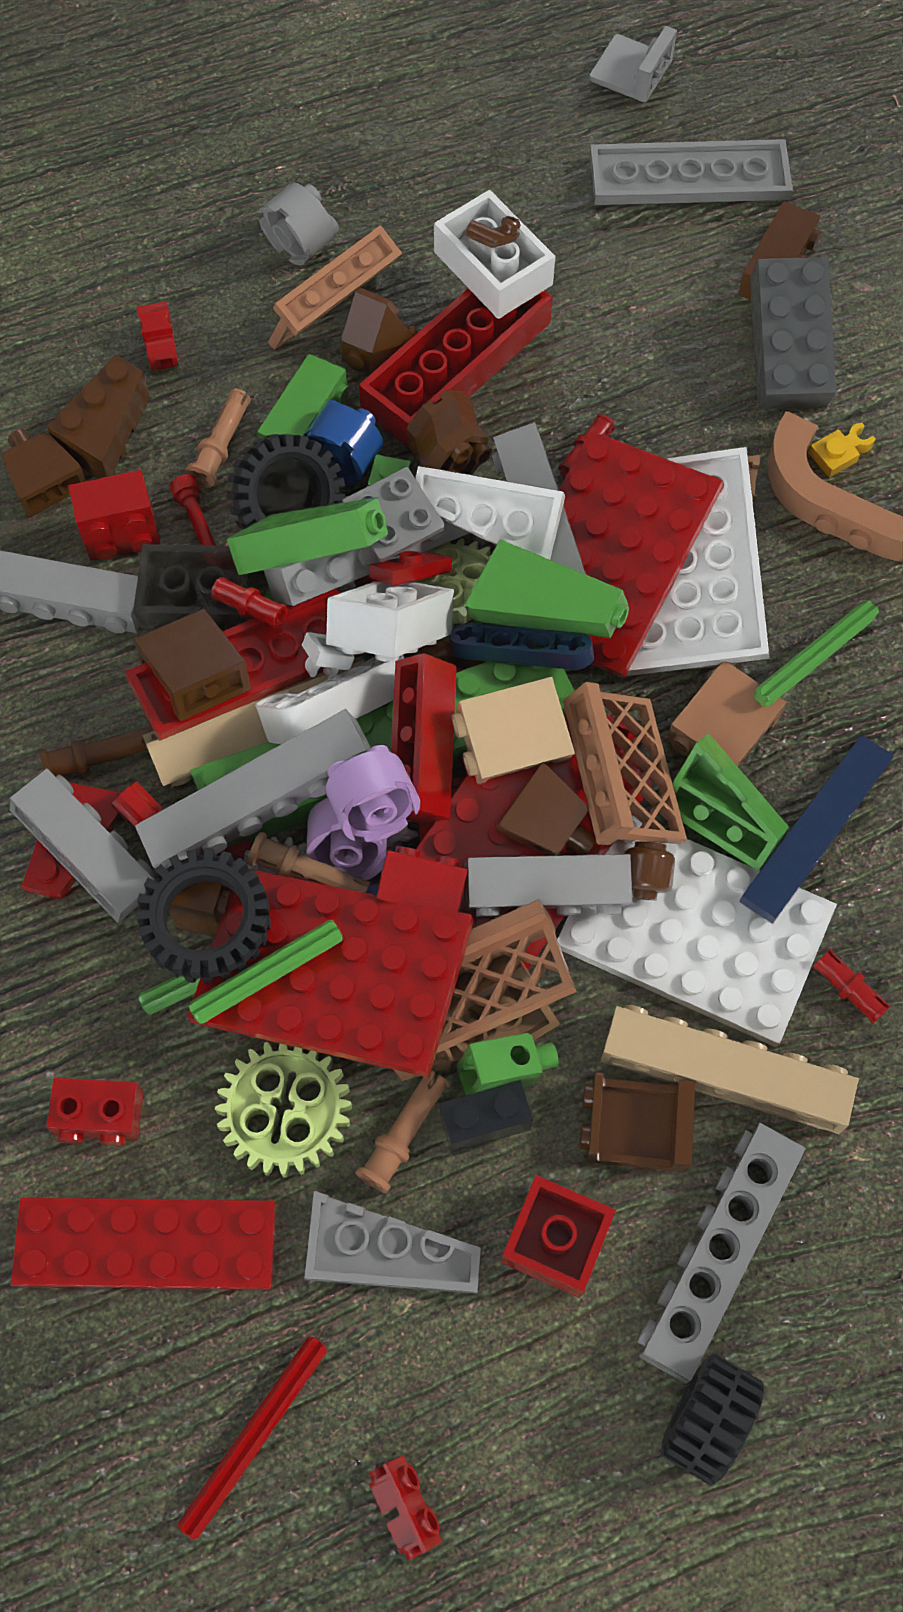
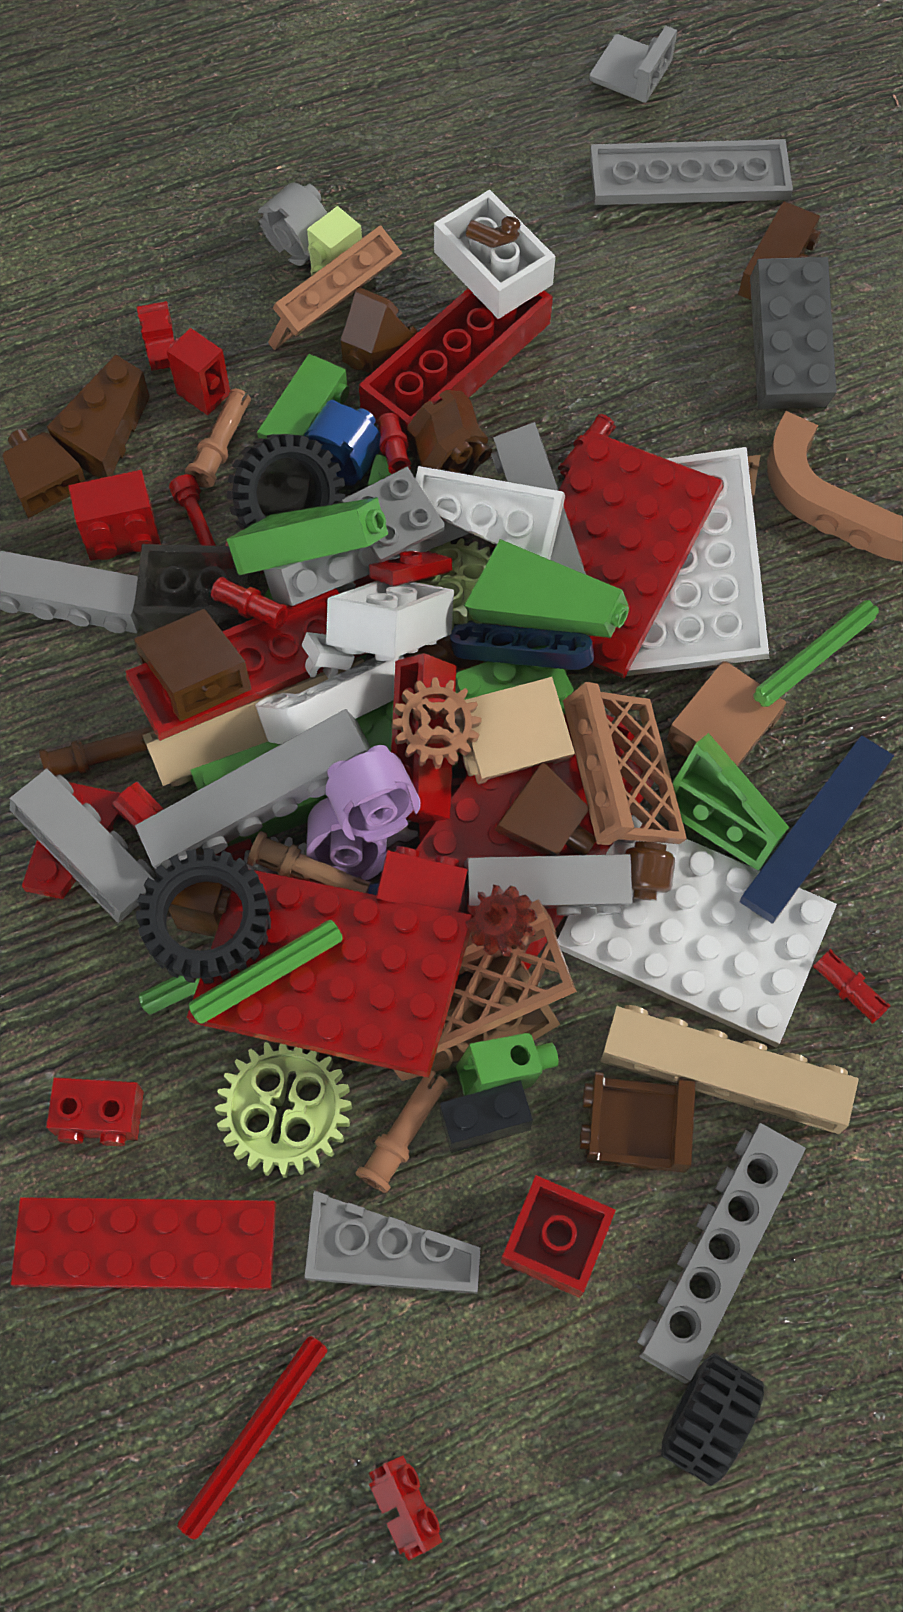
yellow plate [808,423,876,478] -> none
none -> red brick [167,328,230,415]
none -> yellowish green brick [307,206,362,276]
none -> red pin [377,413,411,474]
none -> nougat gear [391,677,482,769]
none -> clear red gear [465,884,538,957]

